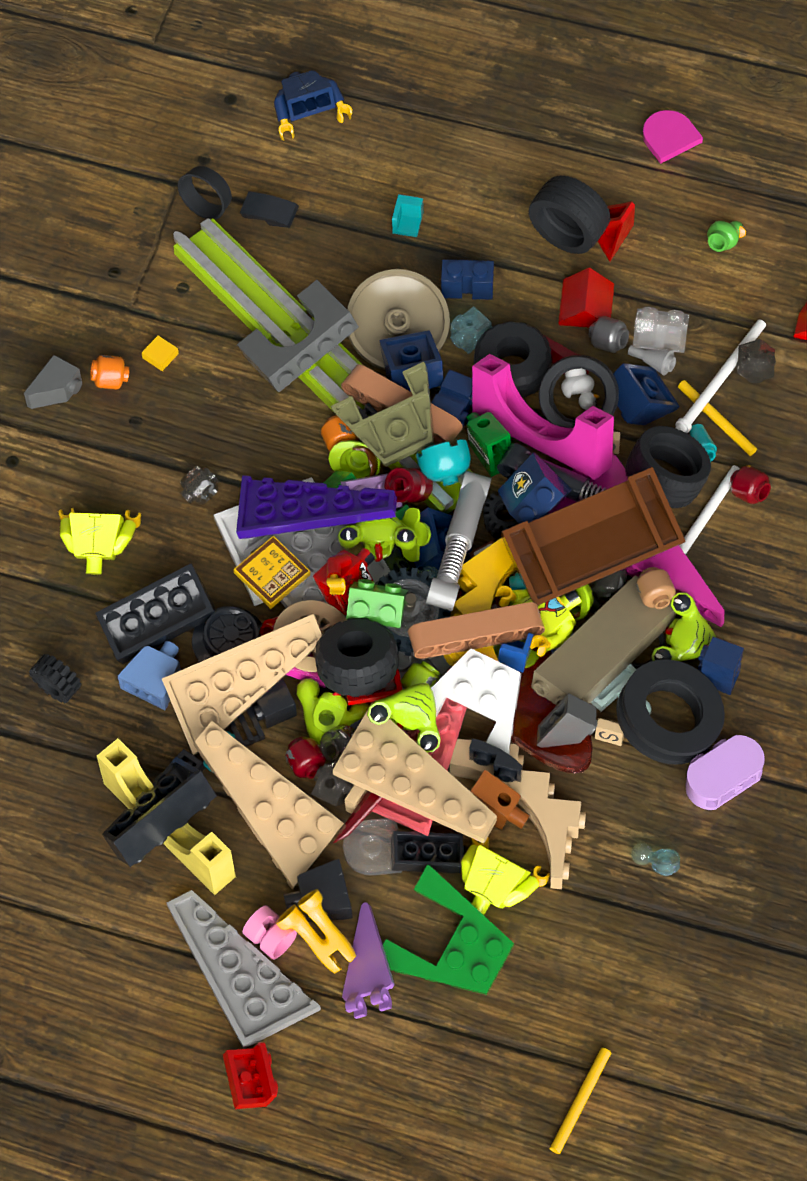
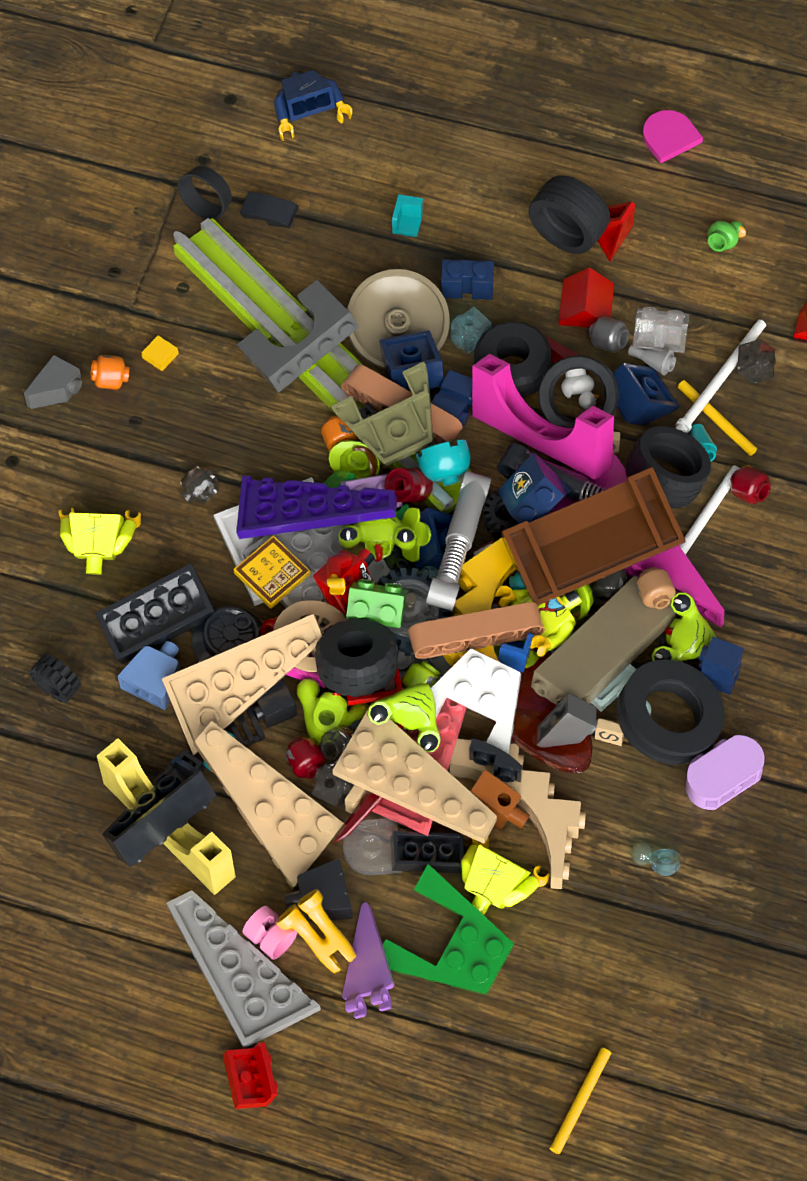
green torso [465,412,511,477] -> none

